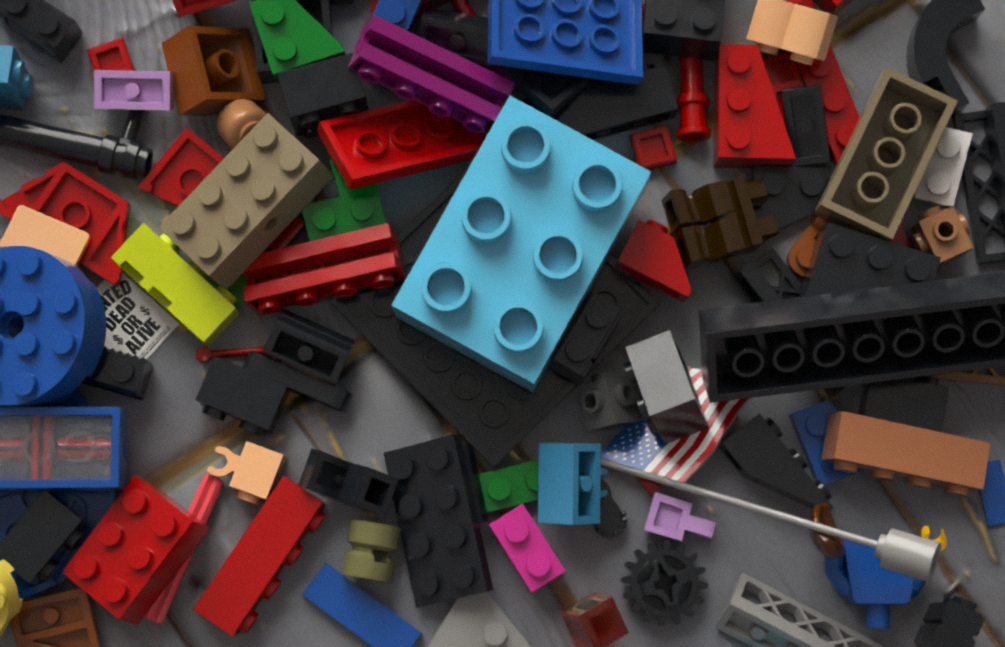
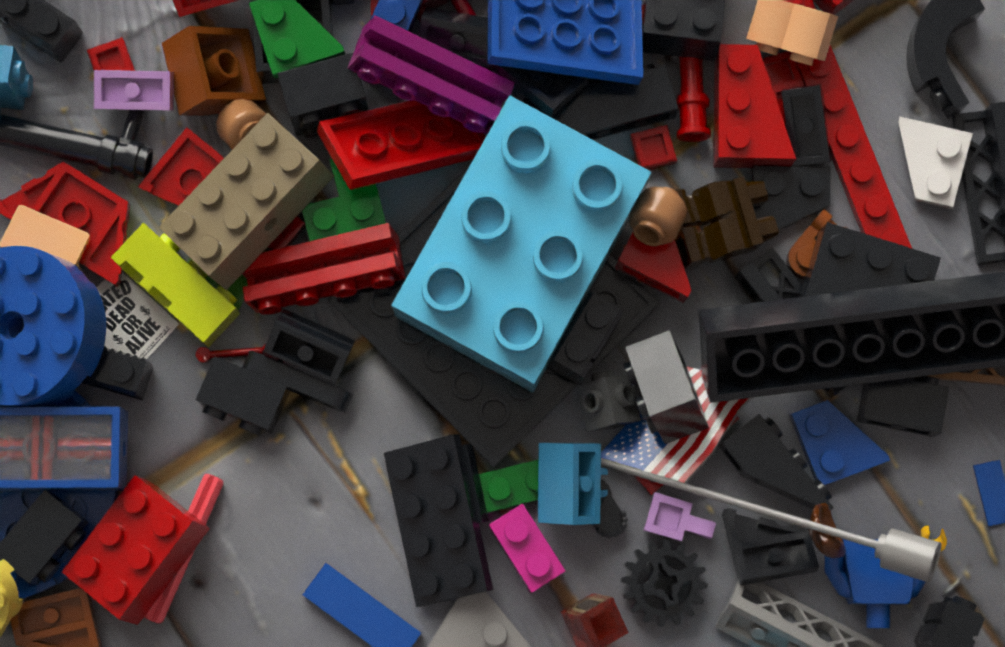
red brick [193,475,327,637] -> none
light nougat brick [207,441,287,505] -> none
black brick [298,448,399,517] -> none
olive wheel [341,520,401,584] -> none
dark tan brick [813,67,958,241] -> none
nougat brick [821,411,991,497] -> none
medium nougat brick [910,205,974,267] -> none
none -> medium nougat head [629,187,687,246]
none -> black wing [722,508,819,586]

